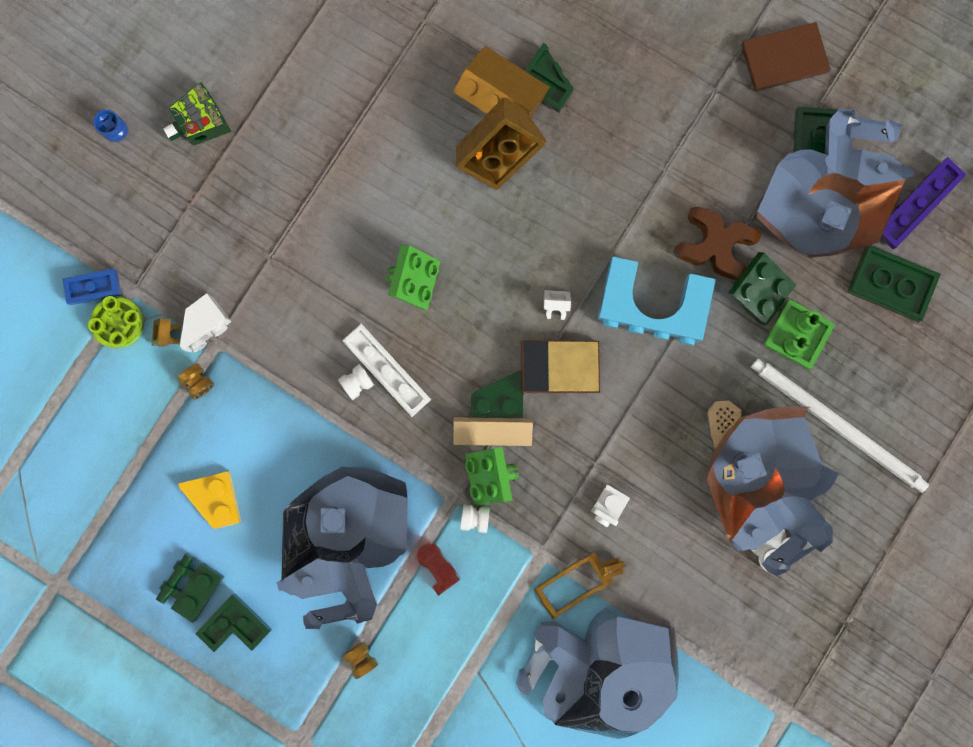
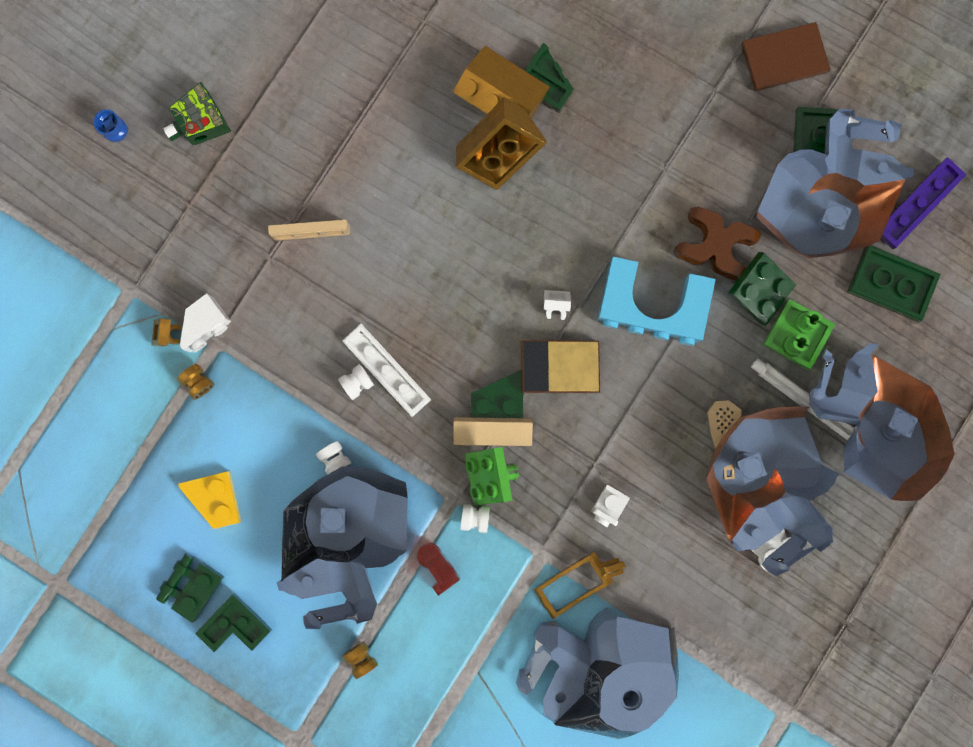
blue plate [62,269,121,305] -> none
lime tile [88,296,144,349] -> none
bright green plate [386,244,441,310] -> none
none -> tan tile [268,220,350,241]
none -> white wheel [316,441,352,474]
none -> sand blue piece [809,343,955,501]

